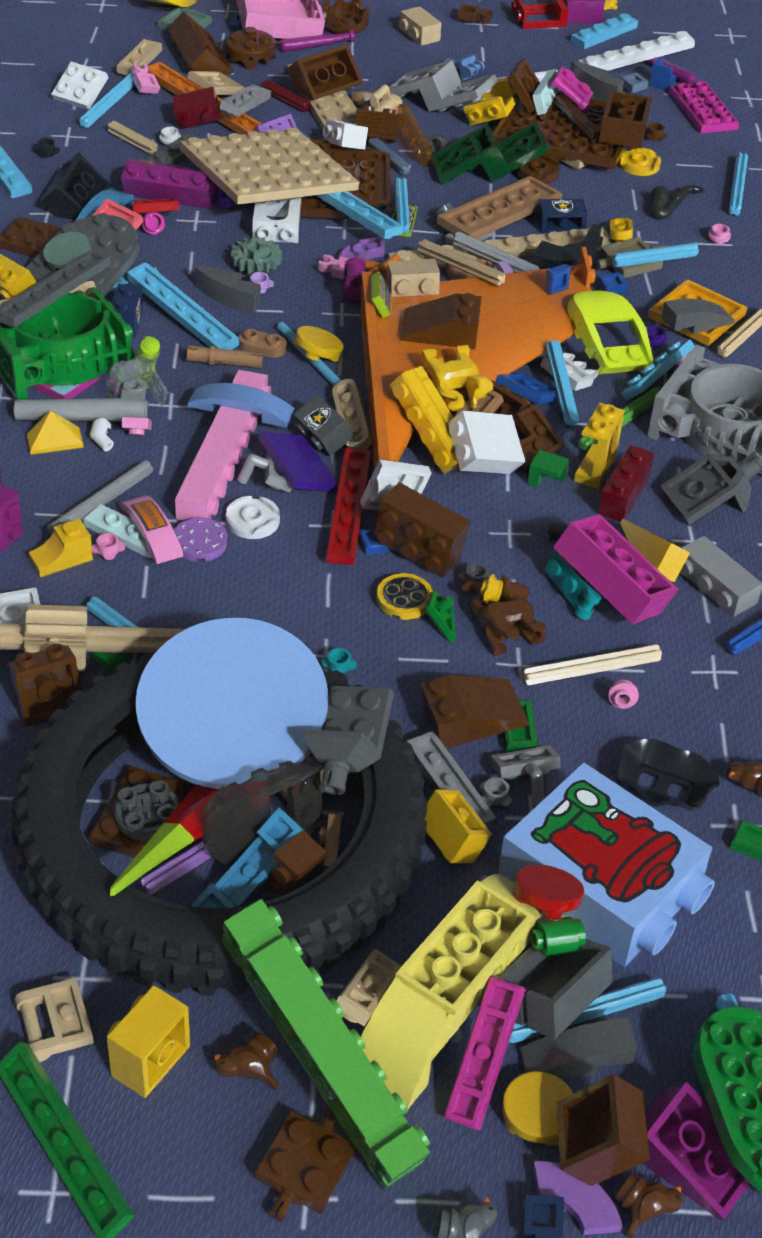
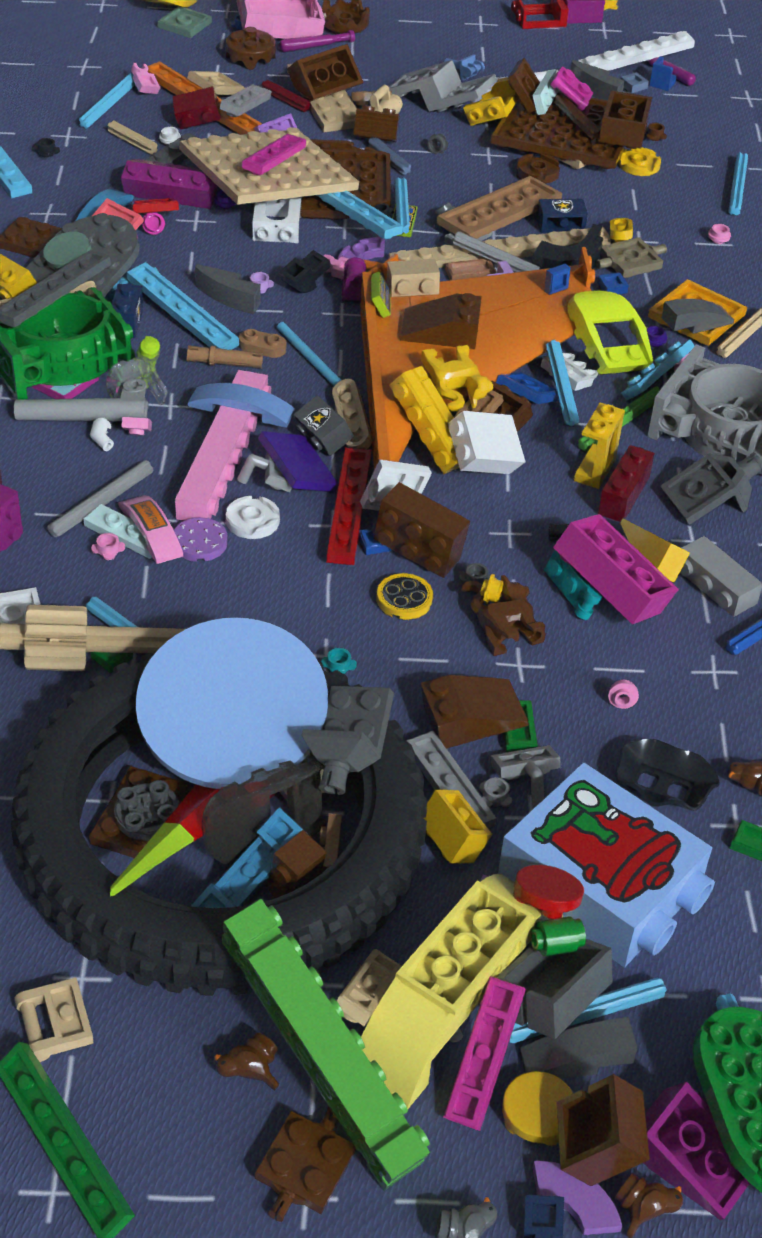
reddish brown plate [9,644,82,726] -> none
yellow slope [27,410,84,455] -> none
yellow arch [29,518,93,577] -> none
black slope [41,152,111,220] -> none
white plate [51,62,108,110] -> none
yellow brick [107,985,190,1098] -> none
tan plate [116,39,162,76] -> none
medium lavender axle [139,816,252,895] -> none
reddish brown slope [168,11,234,75] -> none
sand green gear [231,237,282,274] -> none
yellow tile [293,326,344,362] -> none
white brick [323,119,368,149] -> none
clear orange plate [396,104,432,166] -> none
tan brick [399,6,442,46] -> none
tan axle [418,239,506,286] -> none
green piece [425,589,456,642] -> none
dark green bracket [431,121,550,184] -> none
reddish brown plate [457,4,493,24] -> none
reddish brown plate [513,404,565,471] -> none
axle [522,644,662,685] -> none
green panel [527,450,569,488] -> none
medium azure plate [570,13,638,49] -> none
medium azure axle [612,243,699,267] -> none
pearl dark grey piece [650,185,704,220] -> none
dark pink tile [669,81,739,134] -> none
none -> dark pink plate [242,134,306,175]
none -> black brick [279,250,331,293]

